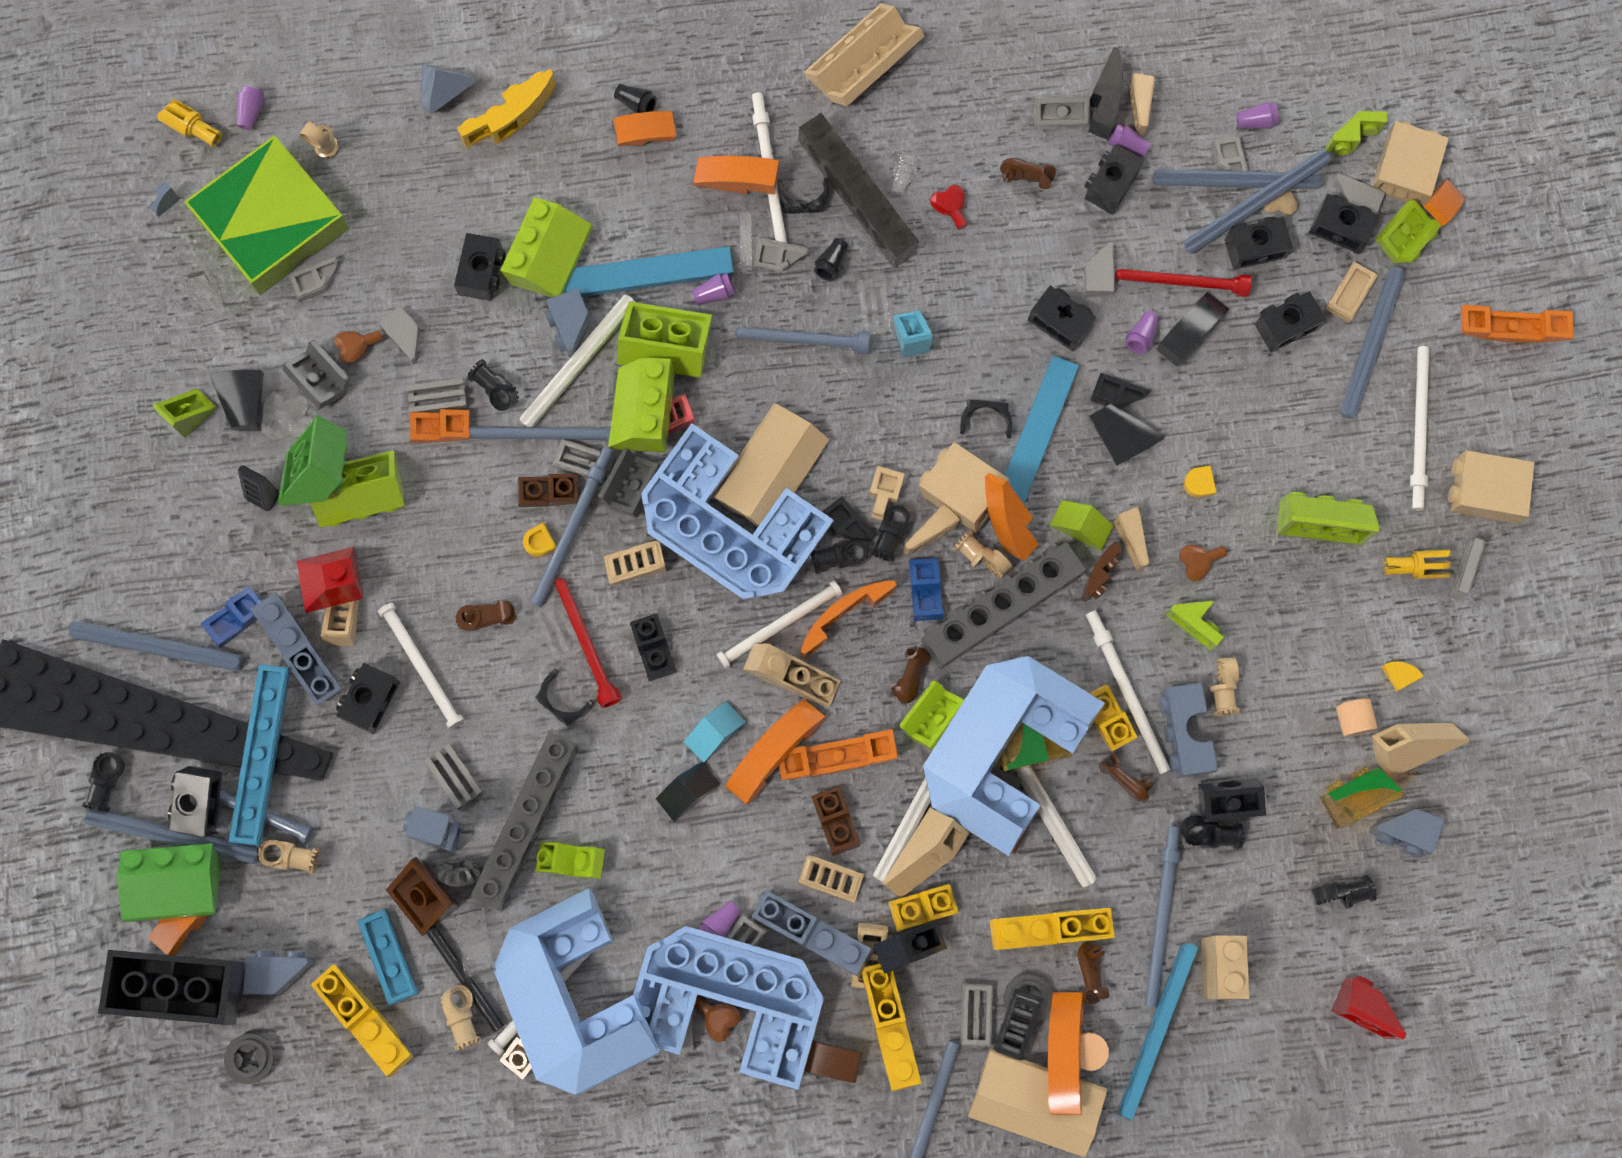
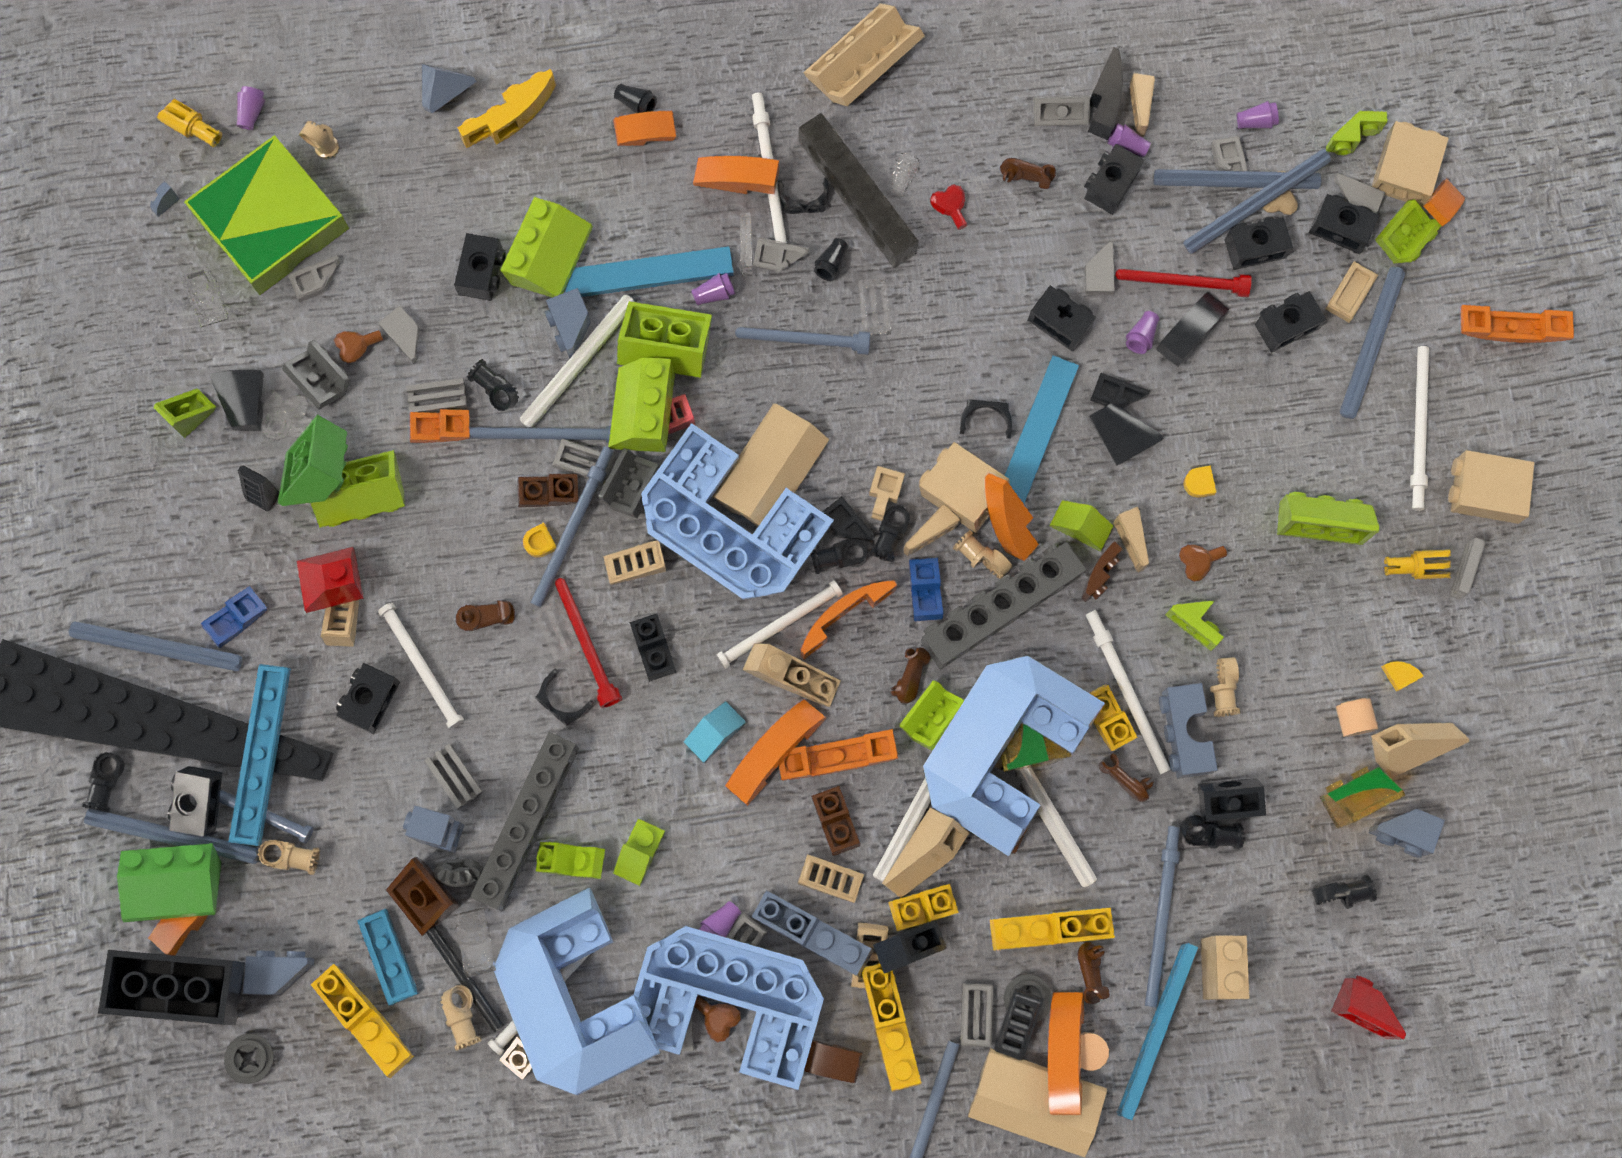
sand blue slope [250,592,342,706] -> none
black slope [655,762,720,822] -> none
medium azure slope [893,310,932,358] -> none
none -> lime slope [613,819,665,886]

